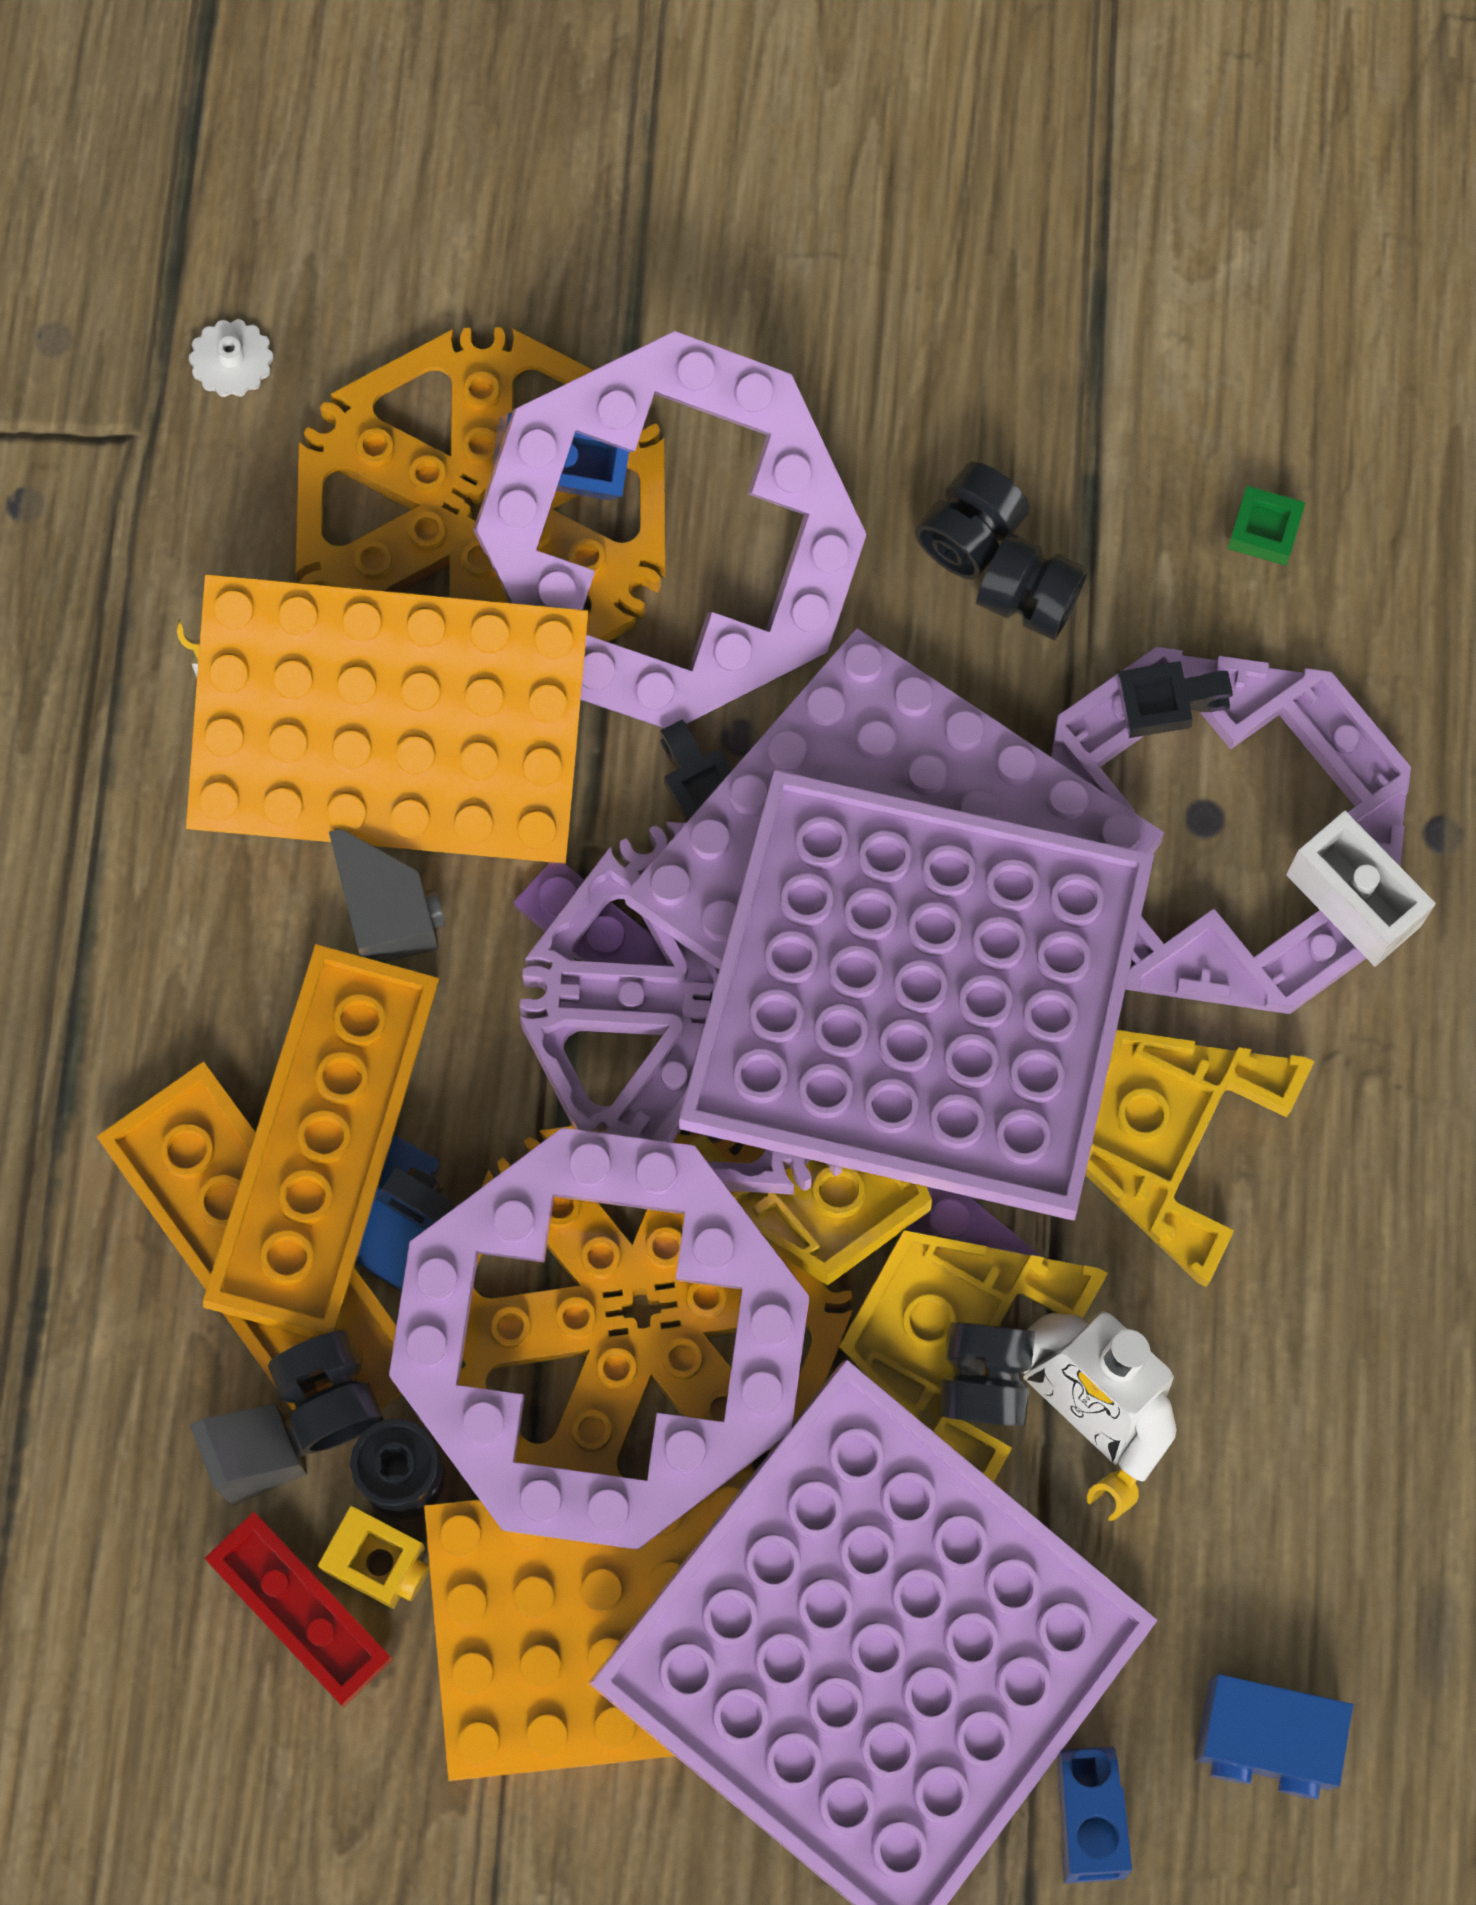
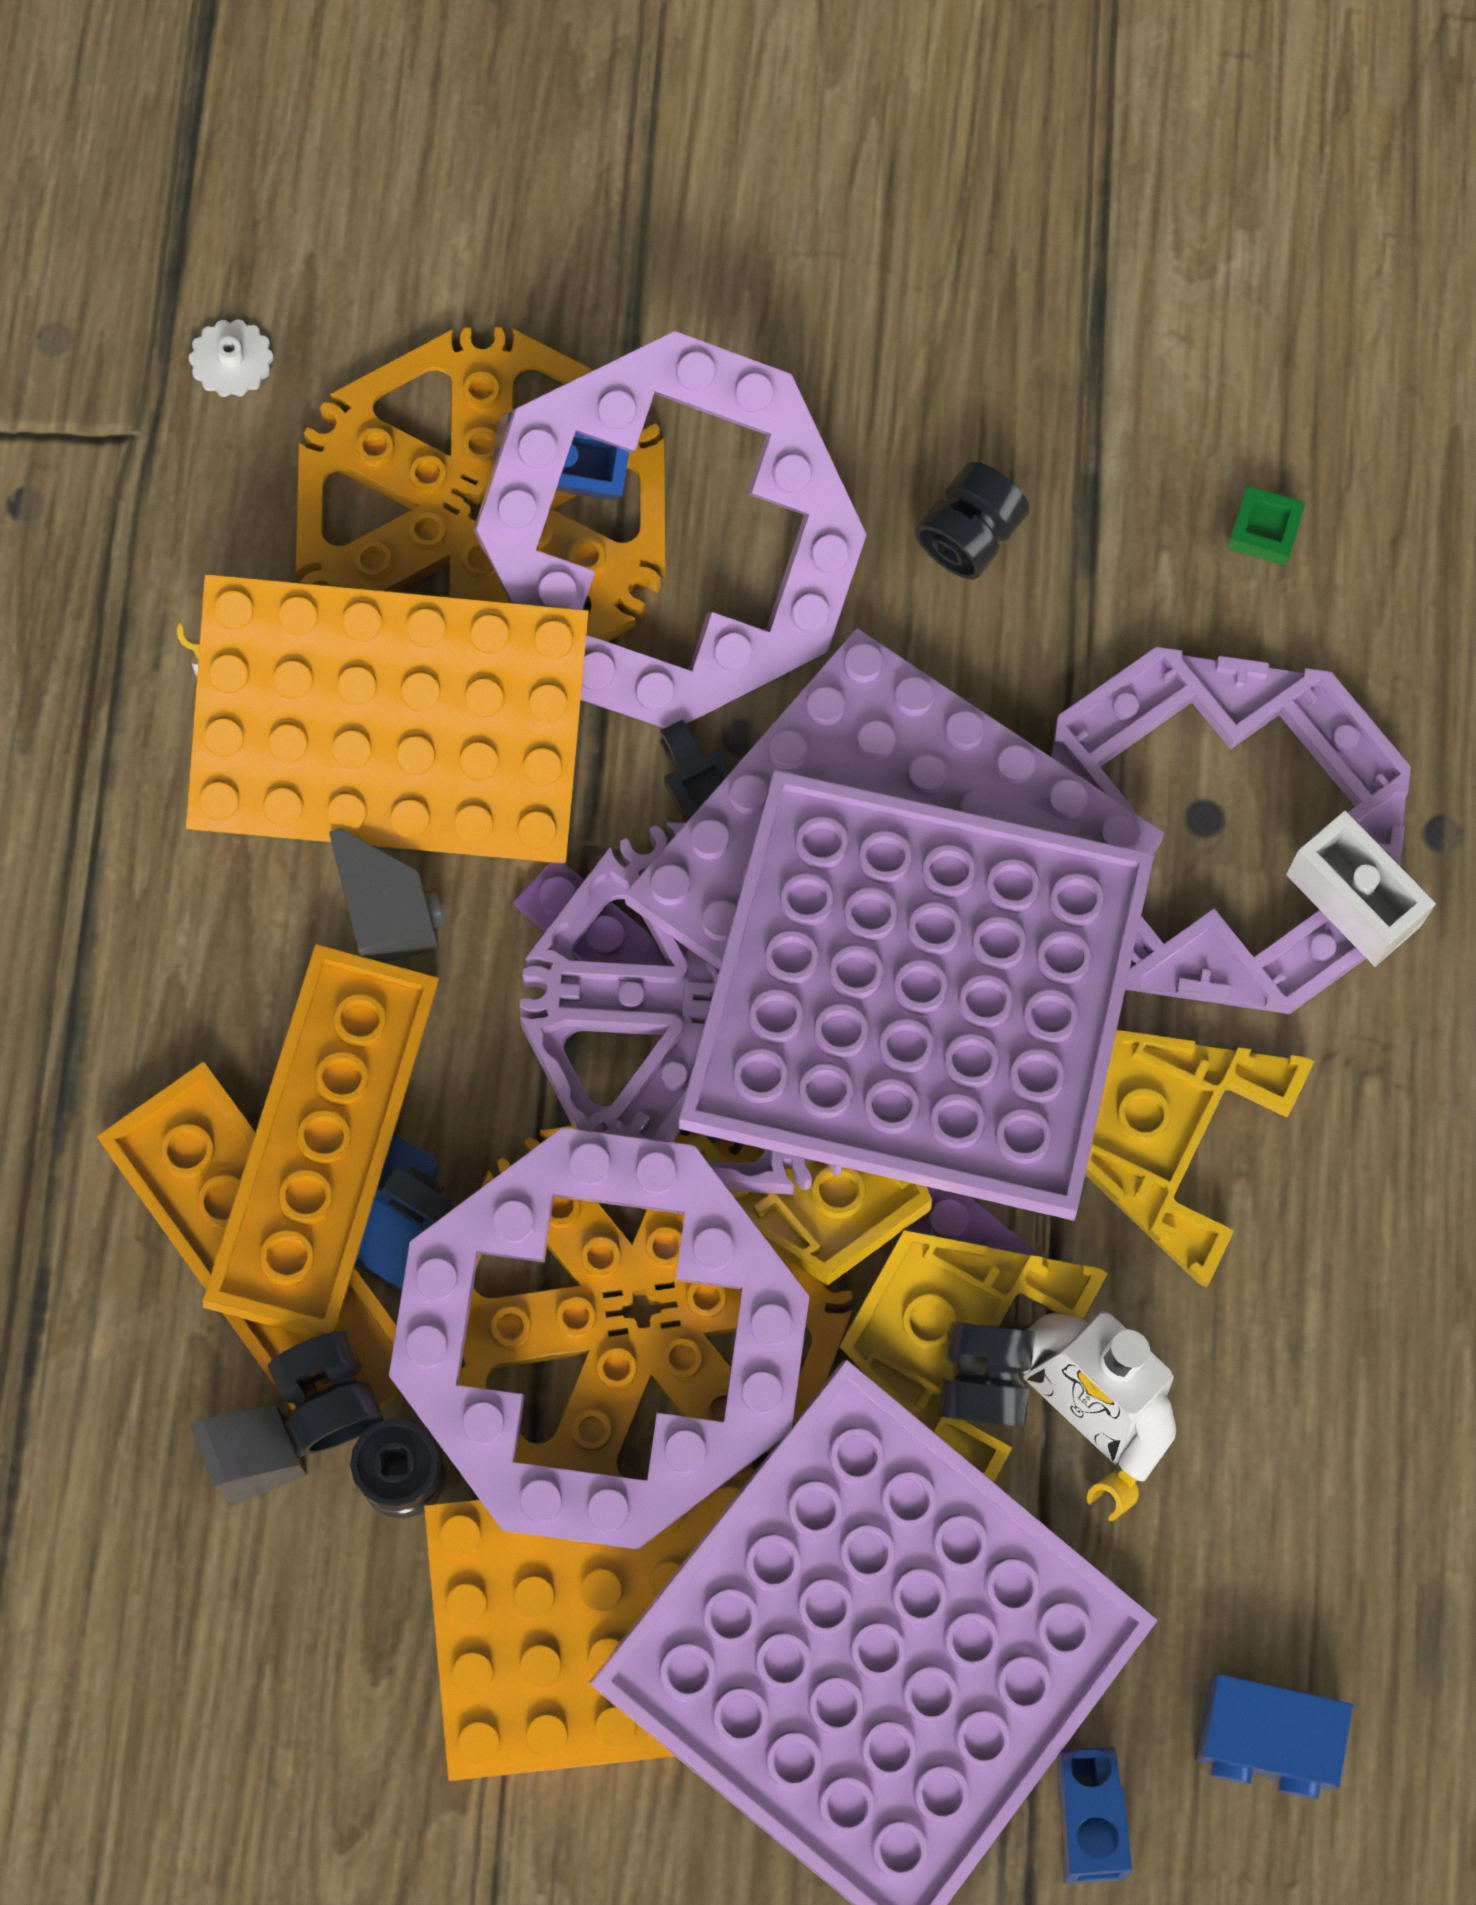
red plate [204,1511,393,1708] -> none
yellow brick [318,1506,430,1609] -> none
black wheel [976,532,1089,641] -> none
black plate [1117,661,1233,738] -> none

